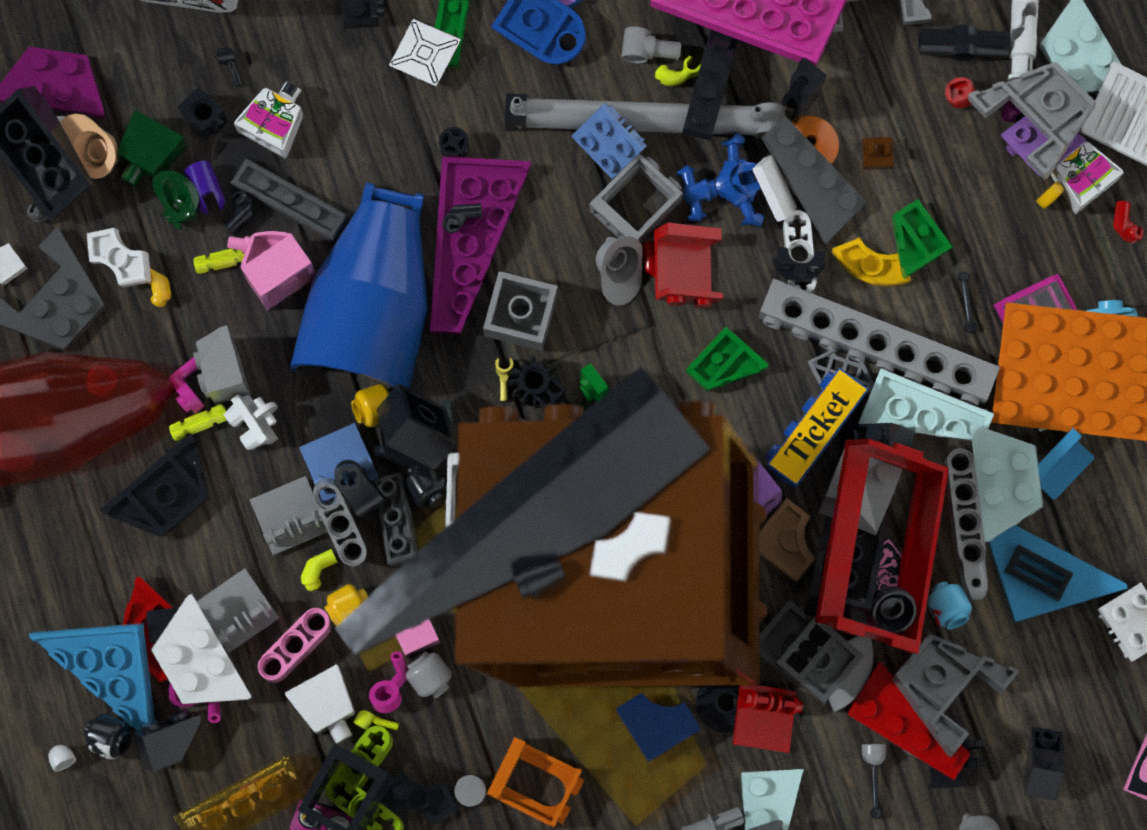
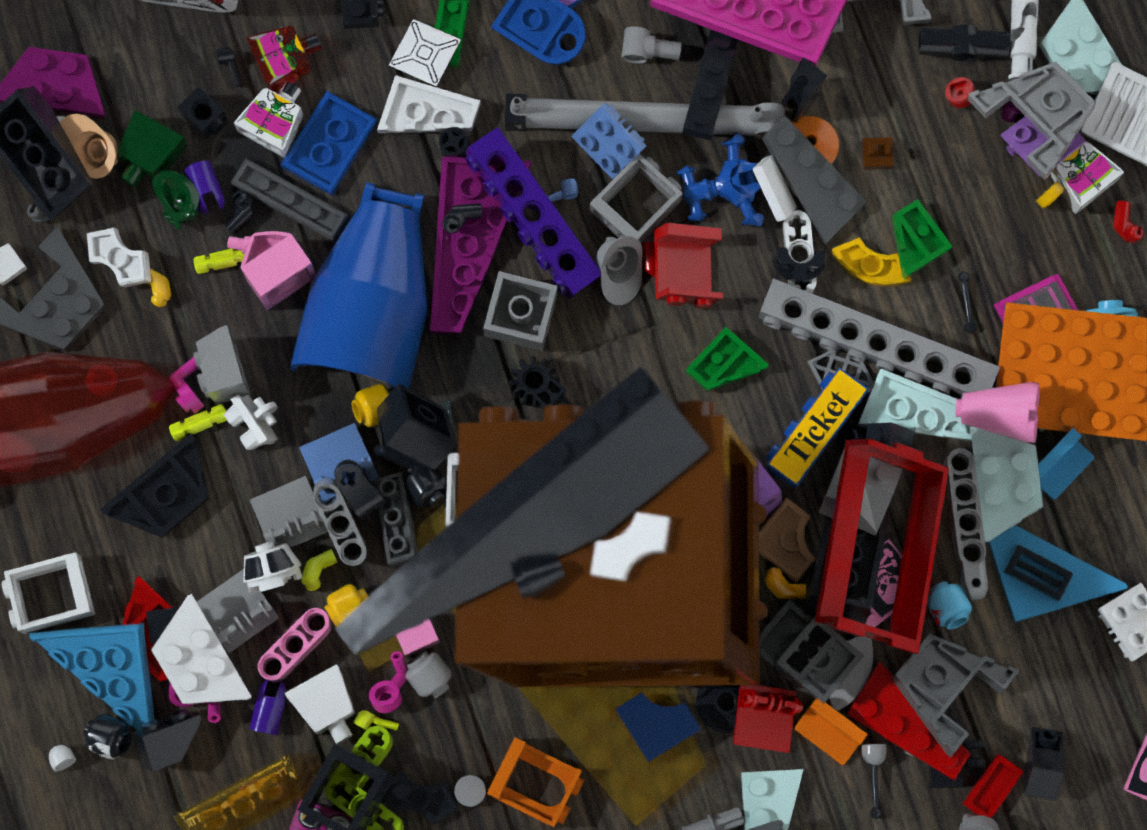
light yellow hand [495,358,514,401] -> none
green wing [579,363,610,402] -> none
neon yellow arm [655,56,701,86] -> none
black helmet [869,586,917,634] -> none
none -> white window [2,552,95,634]
none -> white cone [243,541,302,594]
none -> torso [246,26,322,93]
none -> dark purple piece [249,680,287,735]
none -> blue tile [280,91,378,196]
none -> white wing [377,75,480,133]
none -> dark purple brick [465,127,601,299]
none -> medium blue hand [547,179,578,202]
none -> light orange arm [765,567,806,599]
none -> orange panel [794,699,868,765]
none -> bright pink cone [955,382,1039,443]
none -> red tile [962,753,1024,818]

